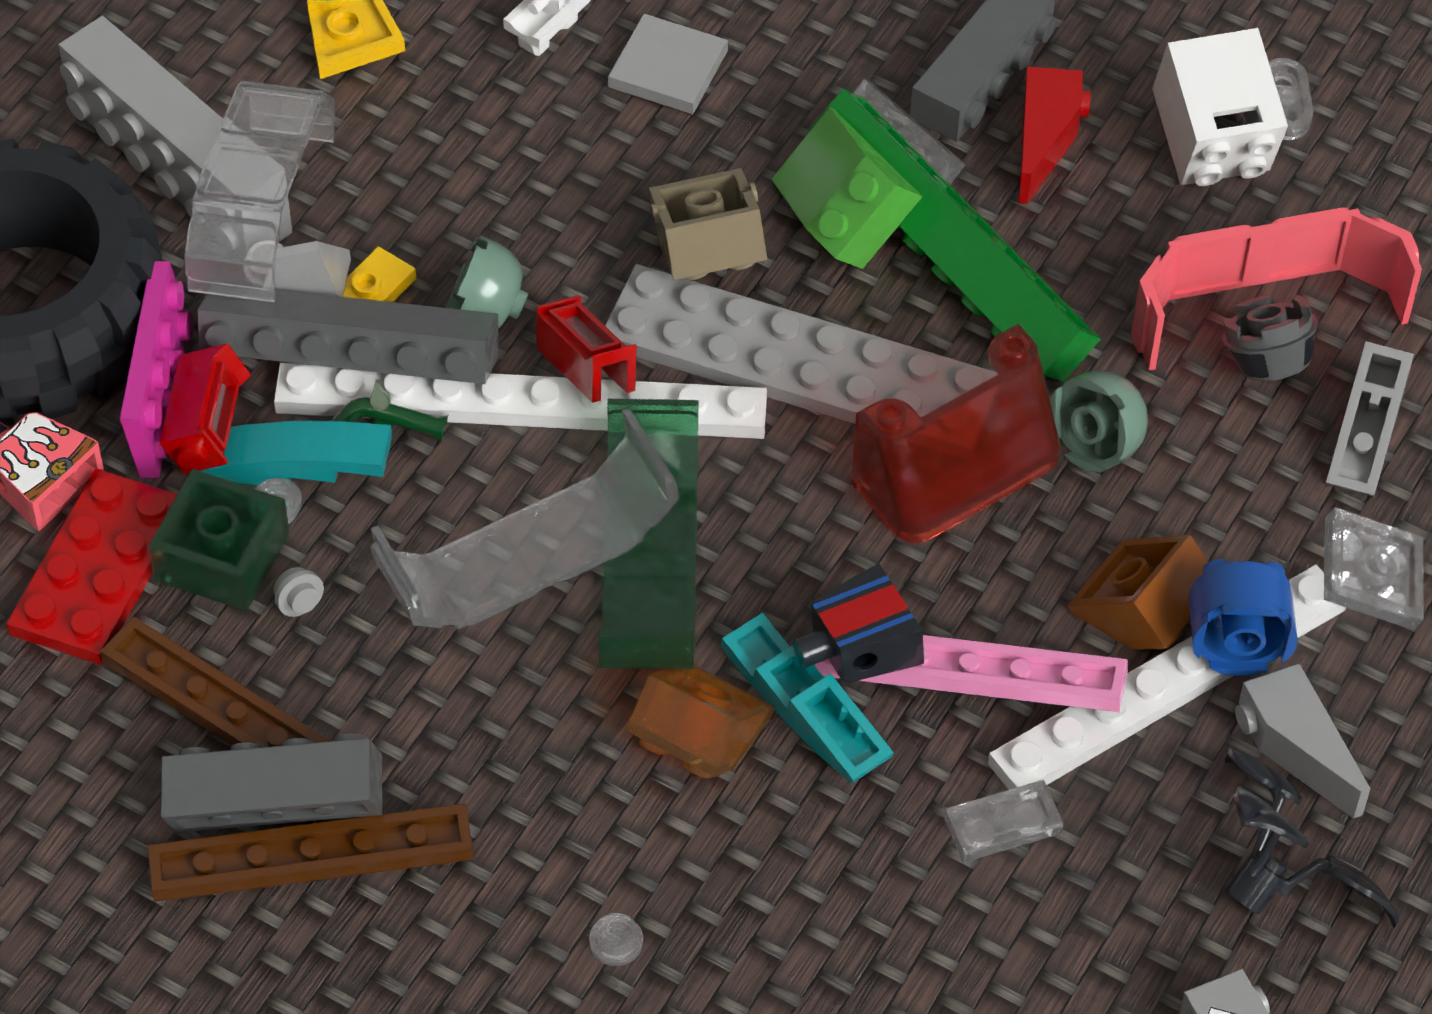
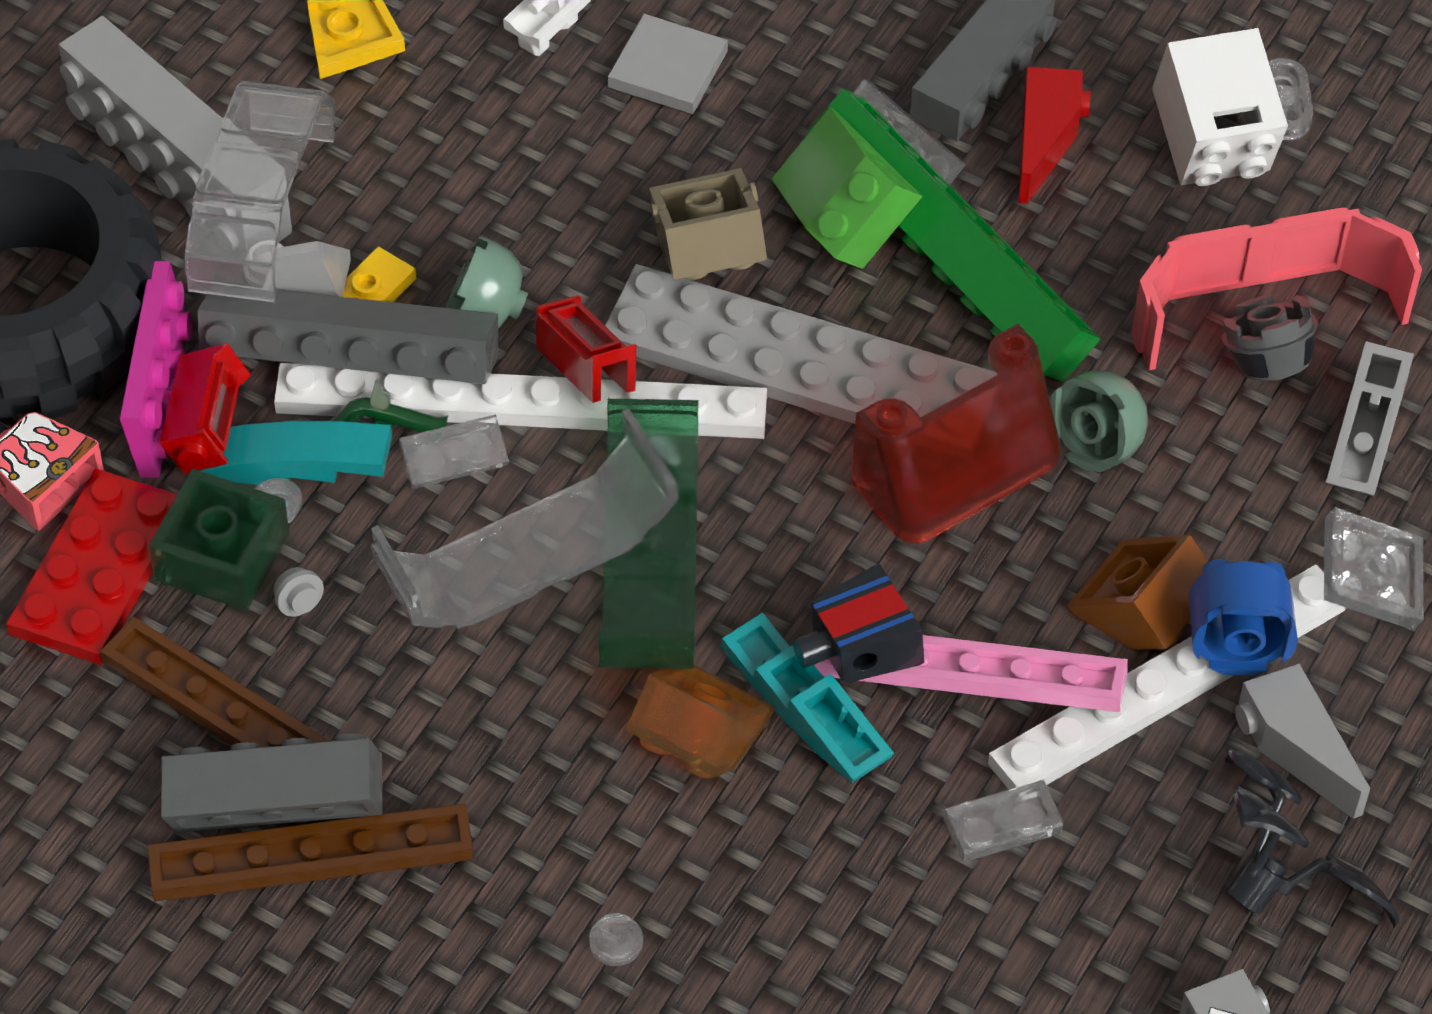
none -> clear plate [399,414,509,489]

